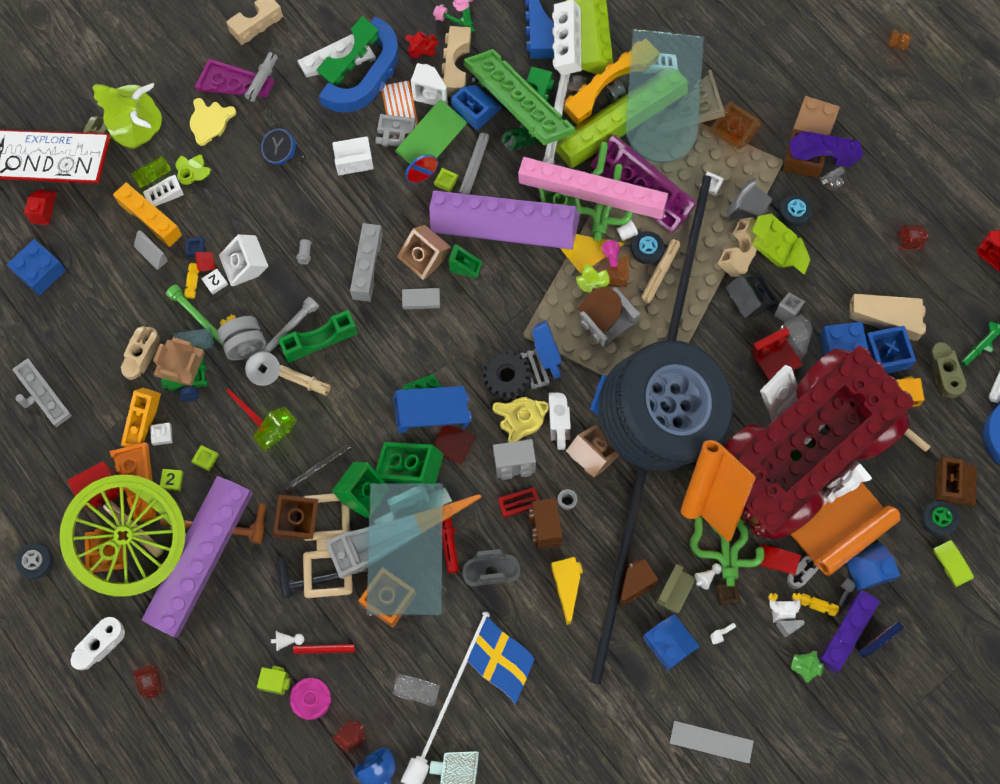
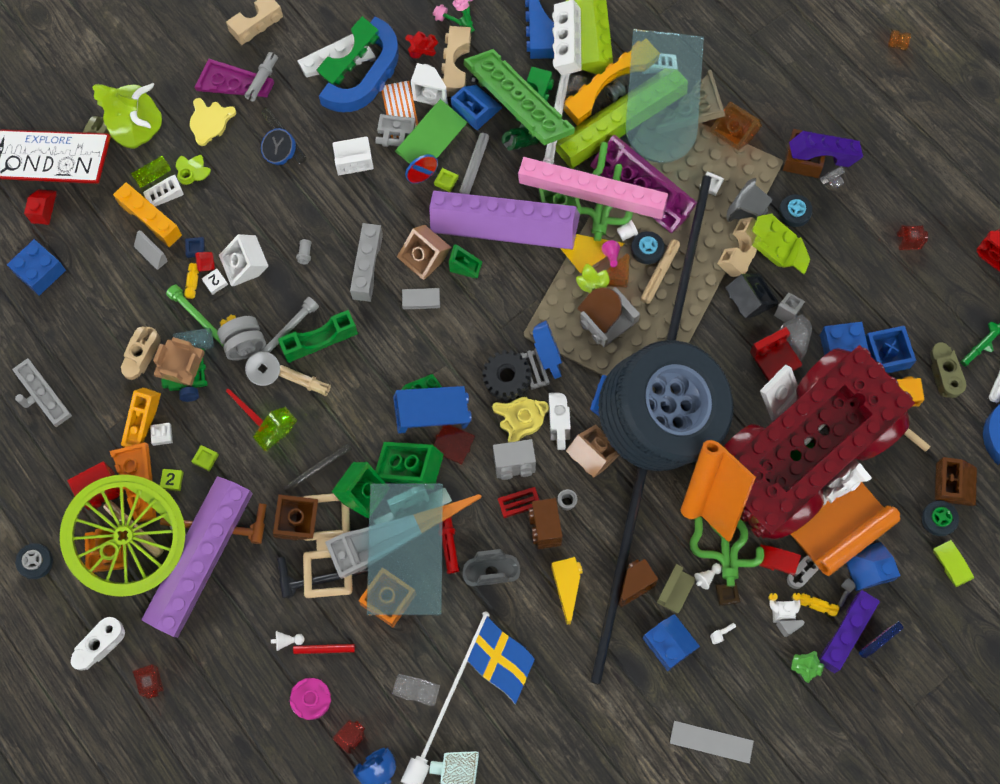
lime brick [257,666,291,695] -> none
medium nougat slope [793,96,840,136] -> none
tan slope [850,294,926,341] -> none

